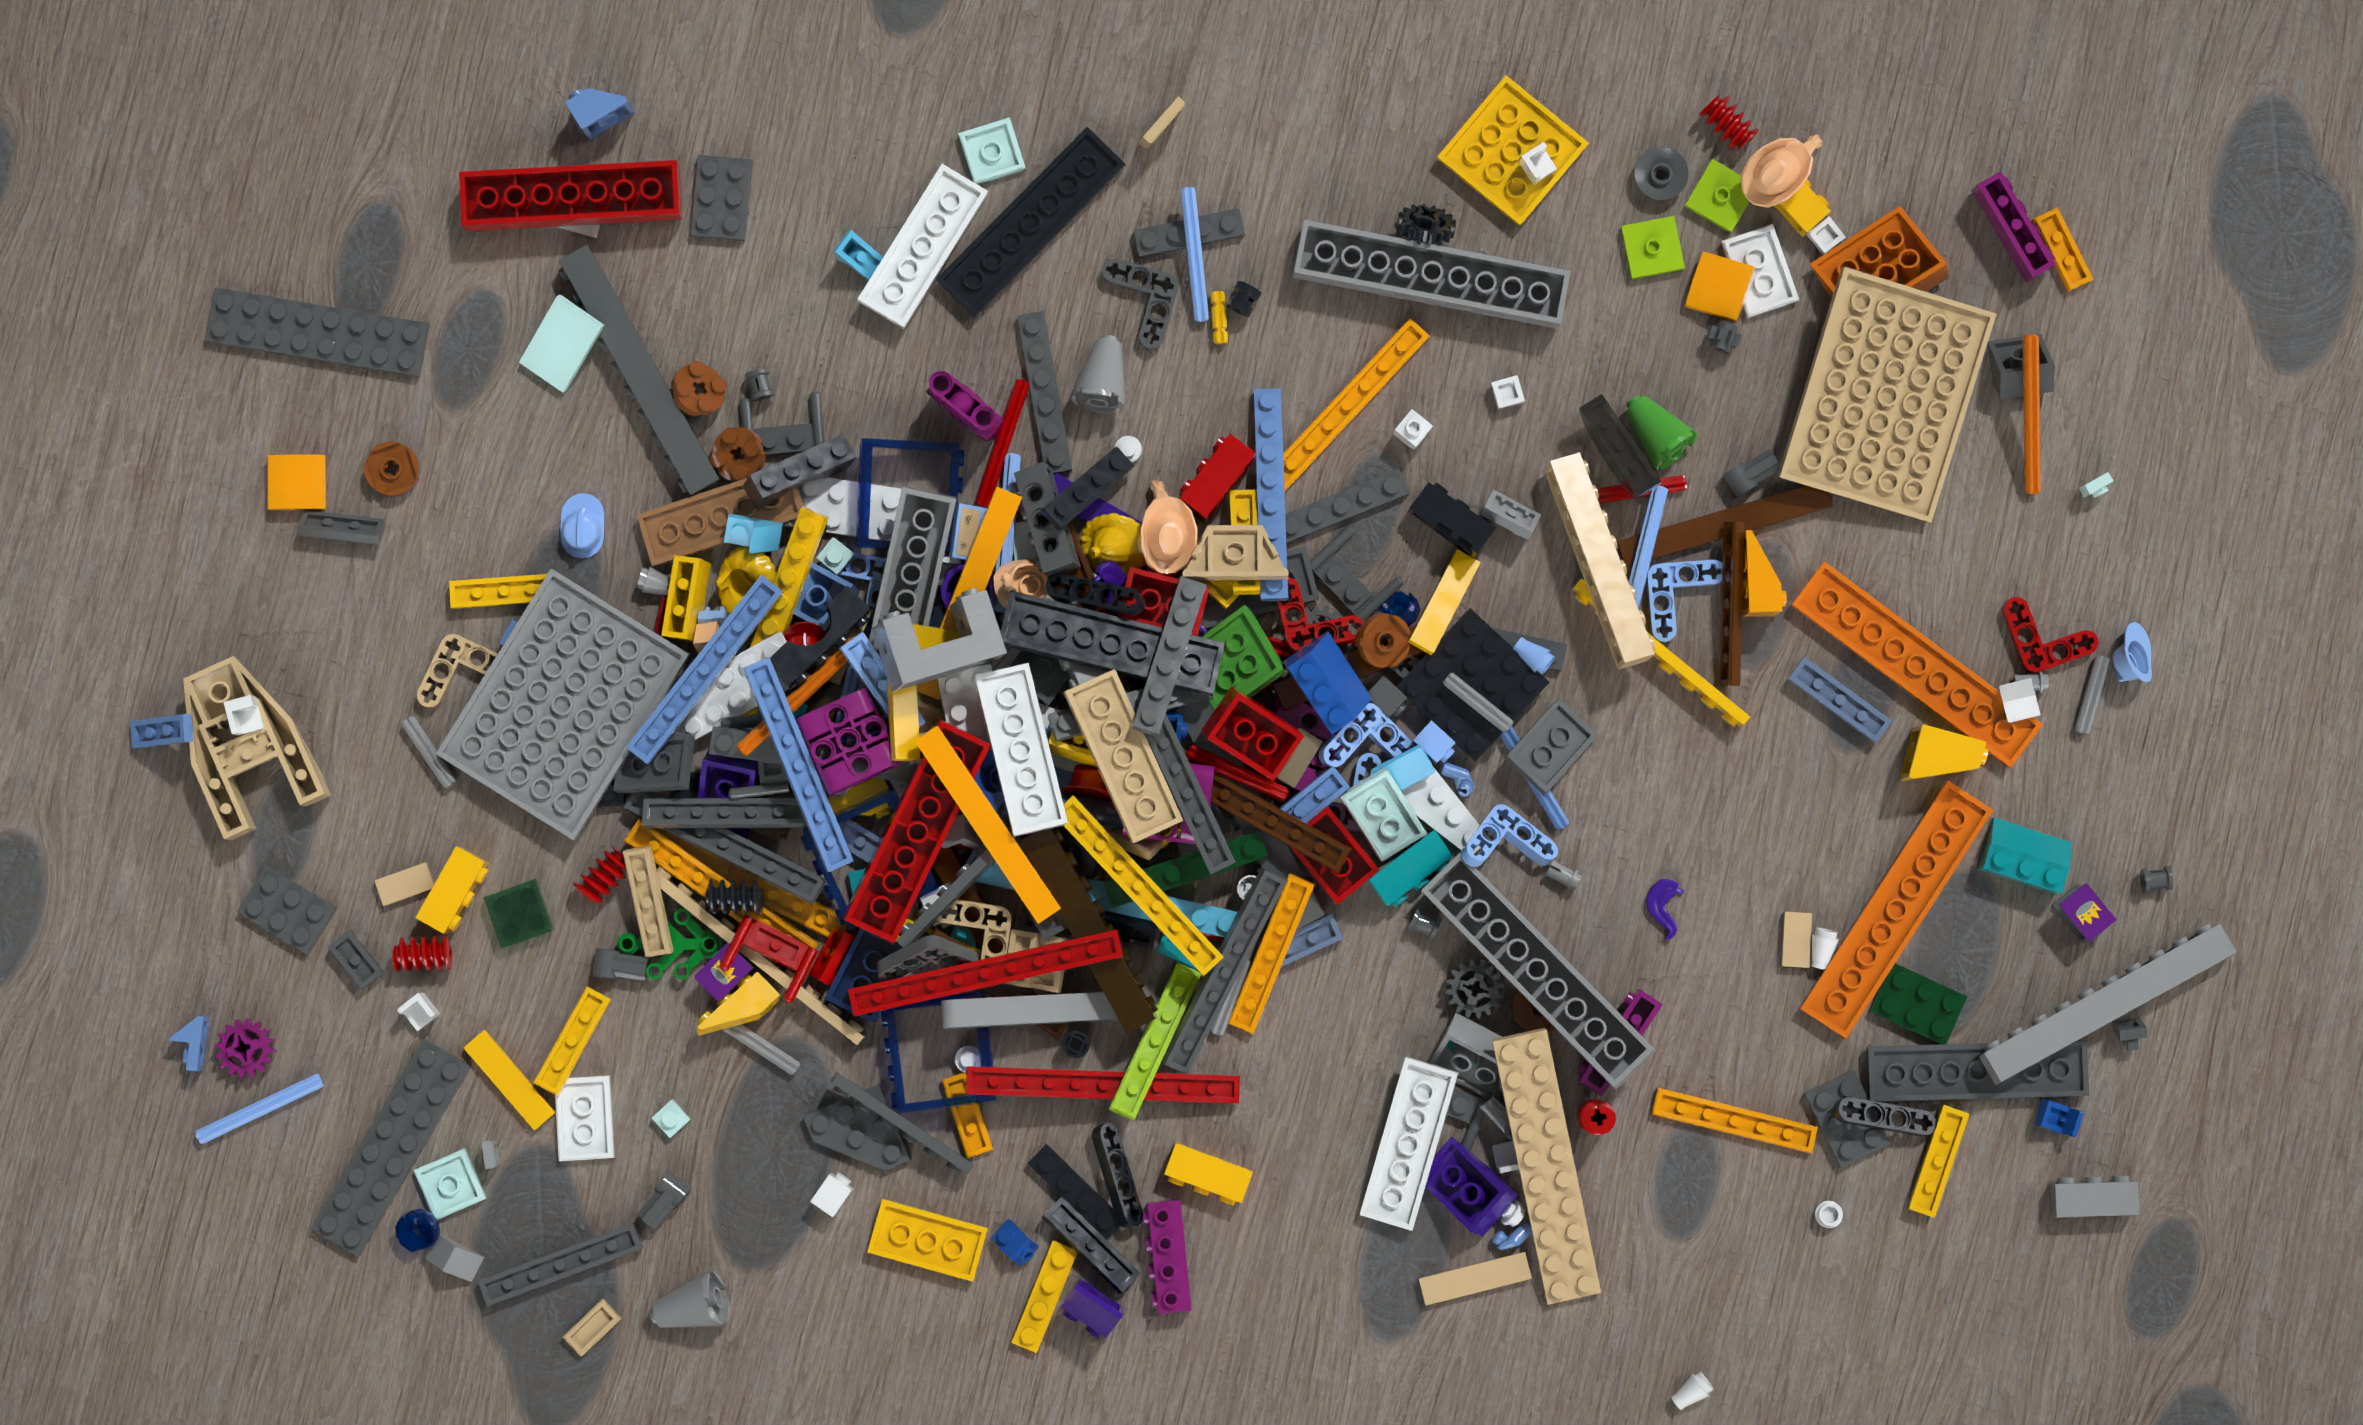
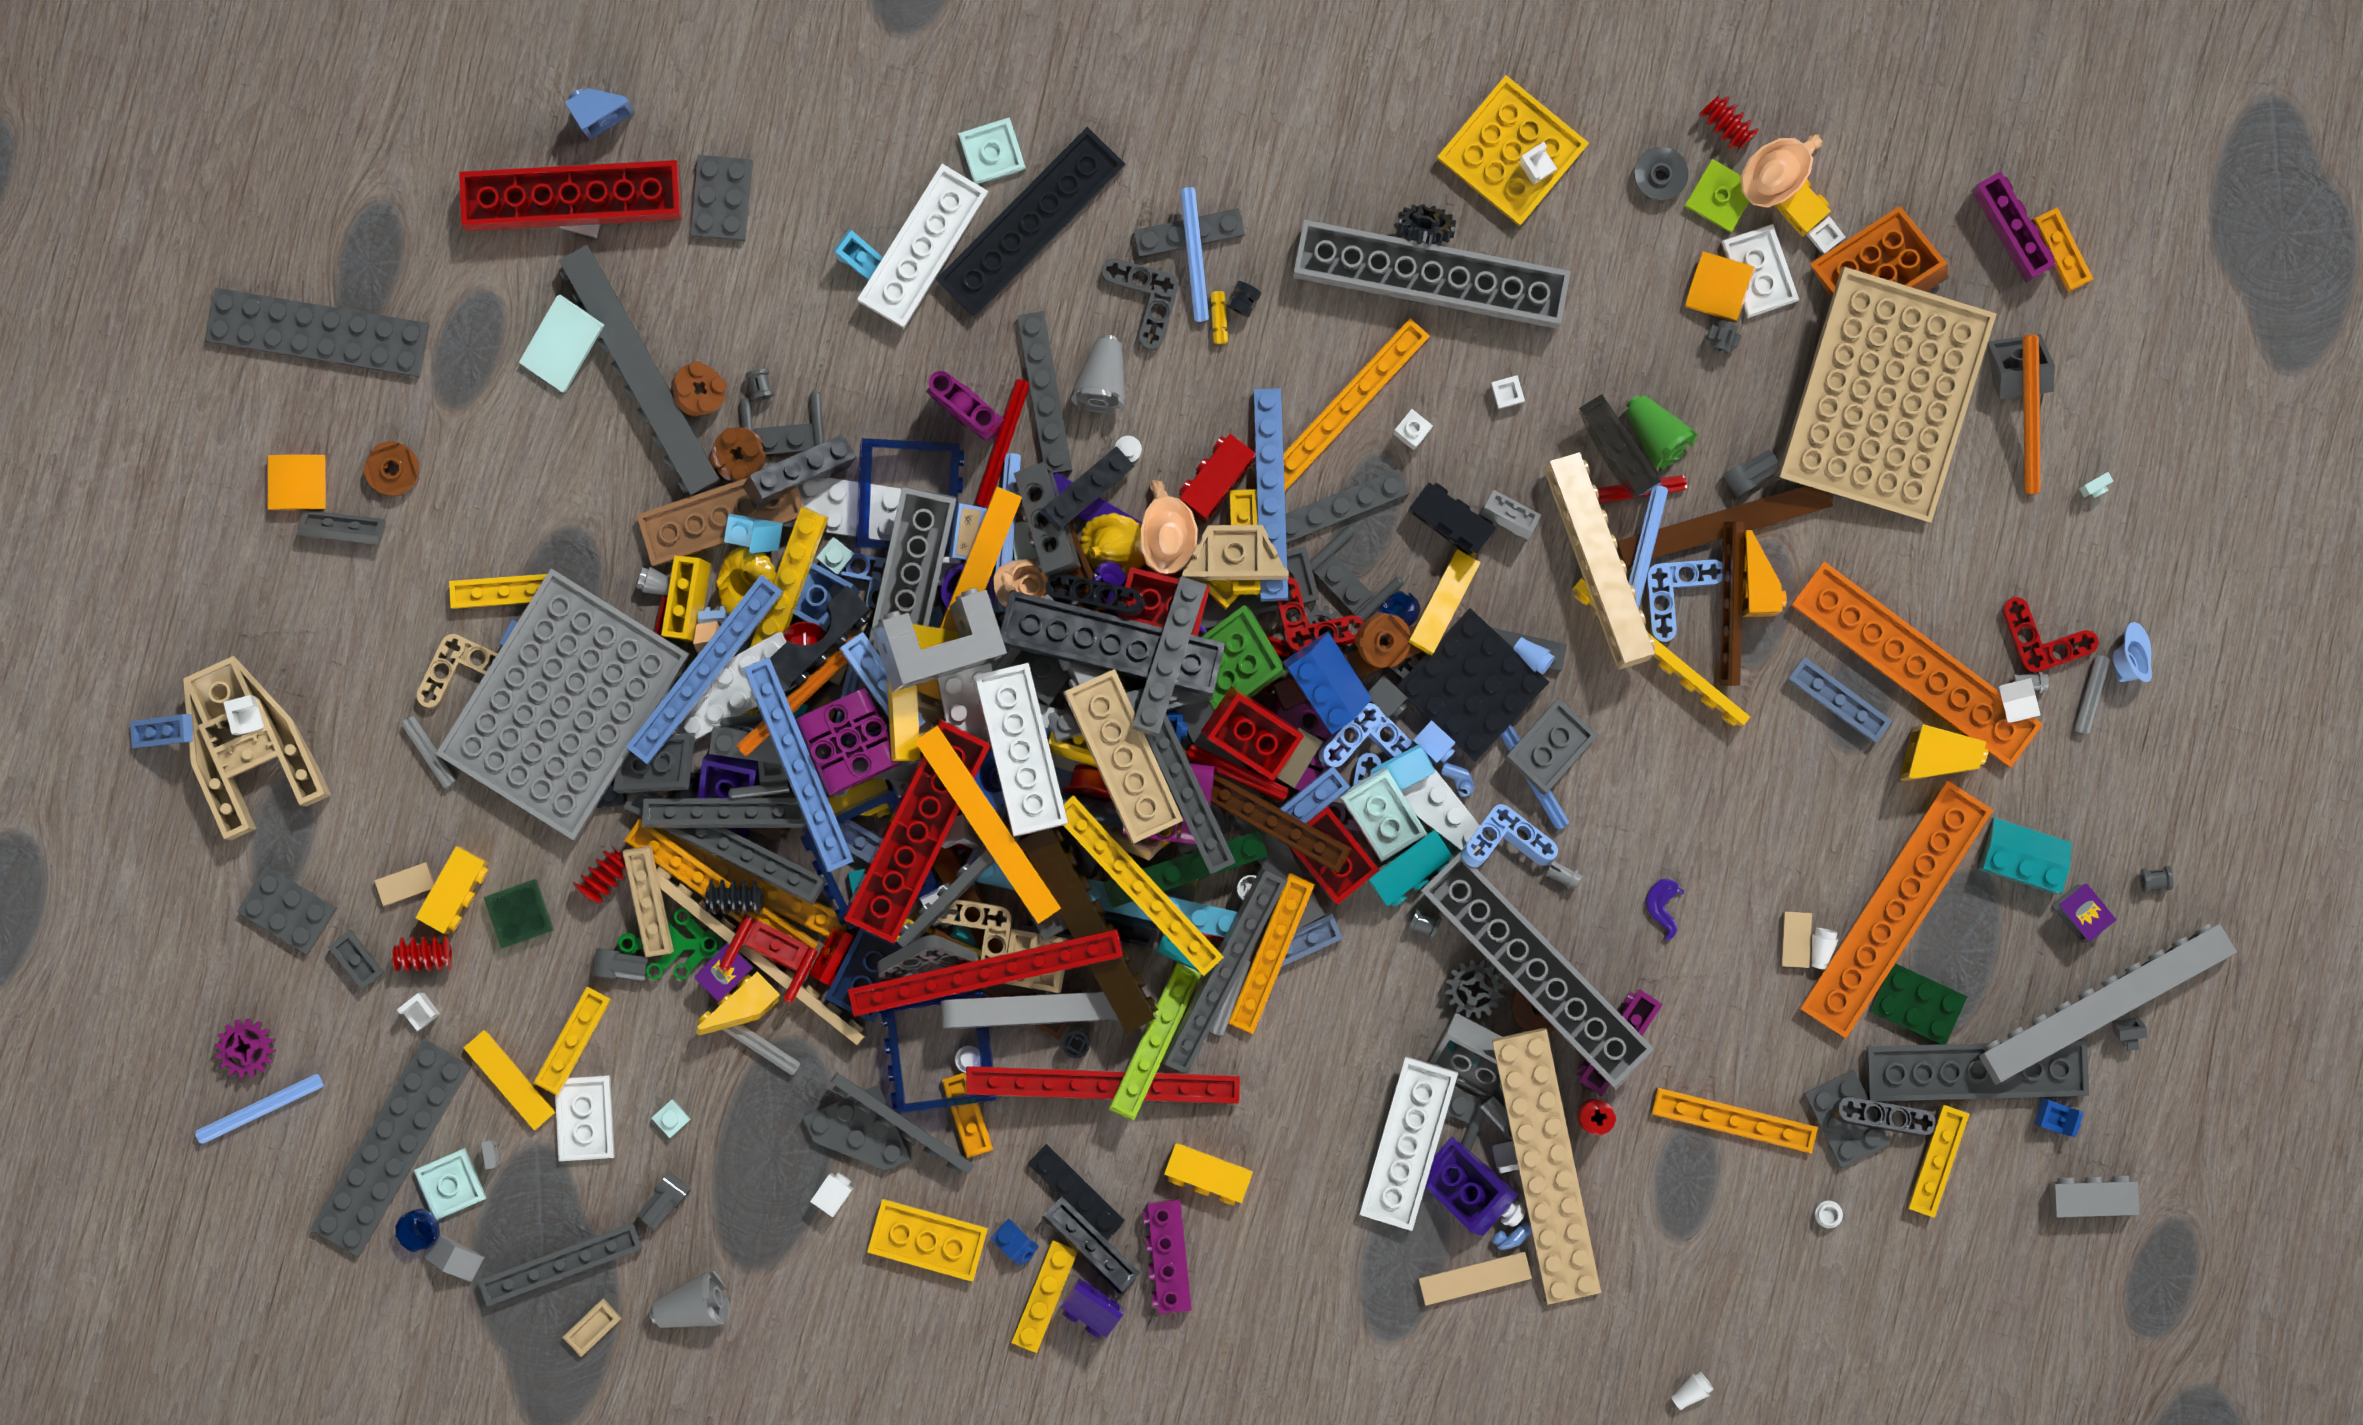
medium blue slope [168,1016,210,1071] -> none
light blue piece [560,493,605,559] -> none
black beam [1092,1123,1143,1228] -> none
tan tile [1139,96,1185,149] -> none
light grey axle [1443,673,1513,732] -> none
lime plate [1620,216,1685,280] -> none

